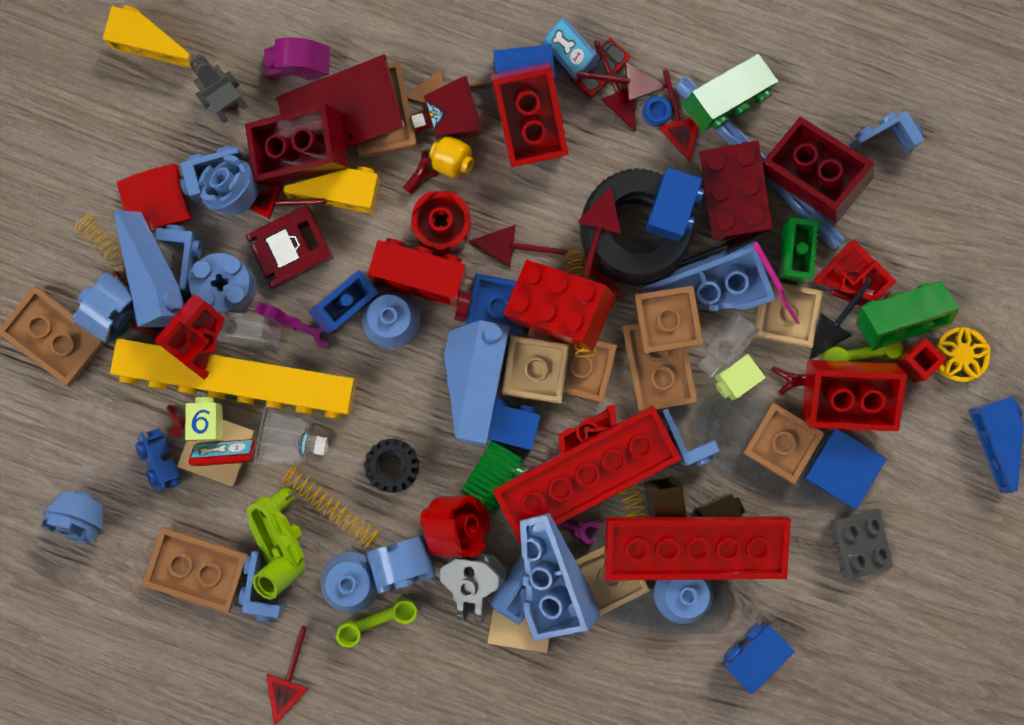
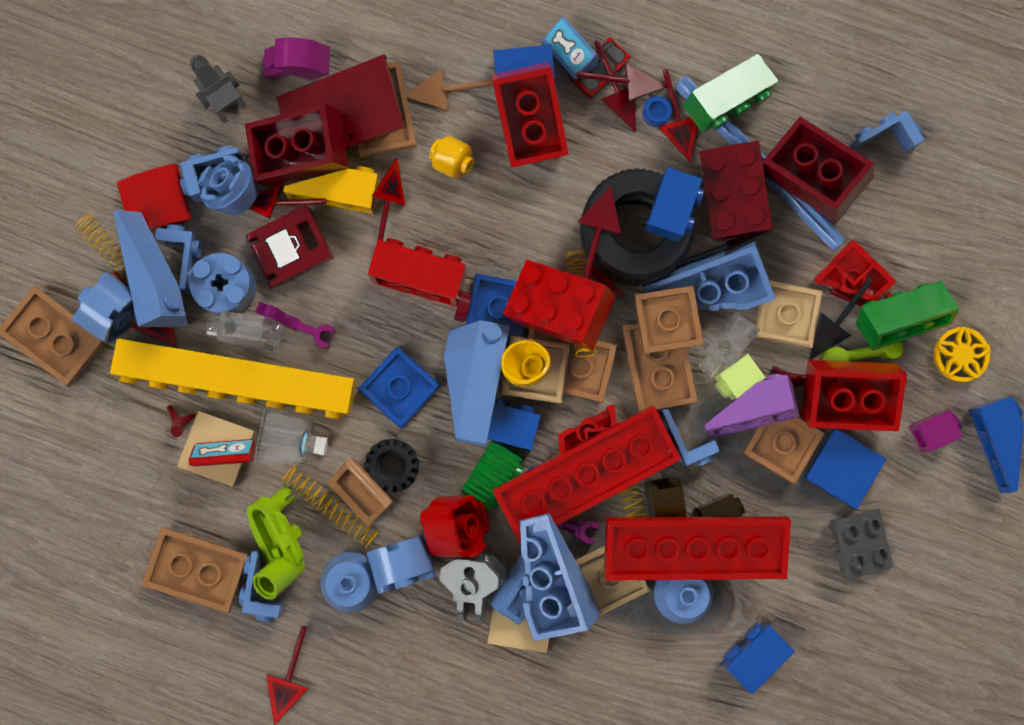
medium blue cone [41,491,104,544] -> none
yellow slope [103,5,192,68] -> none
blue hinge [135,428,181,493] -> none
red slope [154,294,225,380] -> none
yellowish green brick [185,397,223,441] -> none
blue brick [307,270,379,334] -> none
lime bar [336,597,417,648] -> none
medium blue cone [362,290,420,349] -> none
dark red bar [402,150,438,195] -> none
dark red torso [411,75,483,140] -> none
red brick [411,191,471,256] -> none
dark red piece [470,225,568,267] -> none
dark pink piece [753,242,800,325] -> none
green brick [778,217,820,285] -> none
red brick [894,338,947,383] -> none
none -> medium nougat tile [328,457,393,527]
none -> blue tile [358,346,441,429]
none -> piece [371,158,406,241]
none -> yellow piece [501,340,551,387]
none -> medium lavender slope [705,374,800,438]
none -> magenta brick [908,410,963,452]

